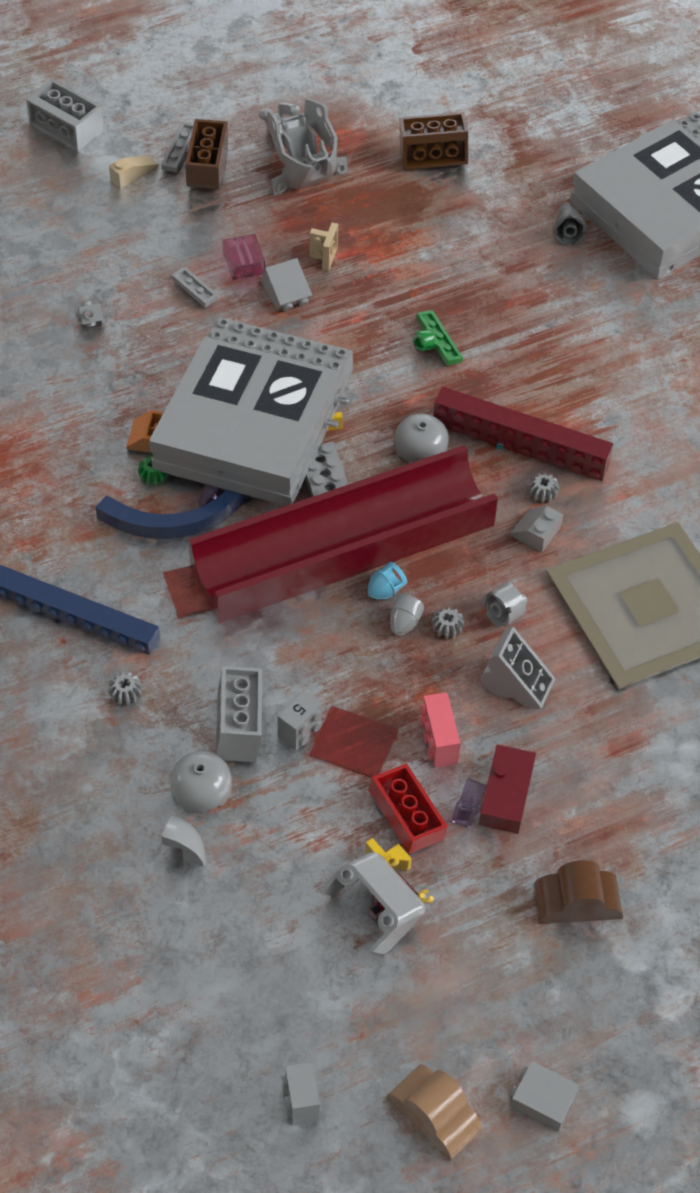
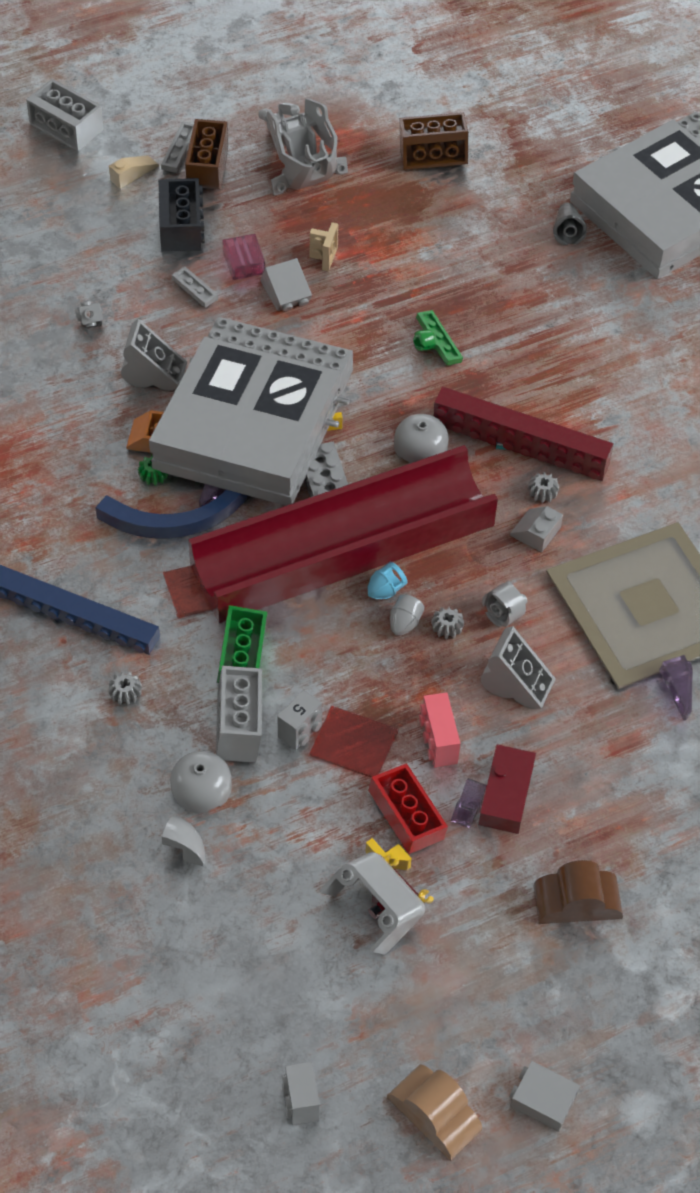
none -> light grey brick [121,319,187,391]
none -> black brick [158,178,205,252]
none -> green brick [216,605,267,683]
none -> clear purple slope [659,655,693,721]

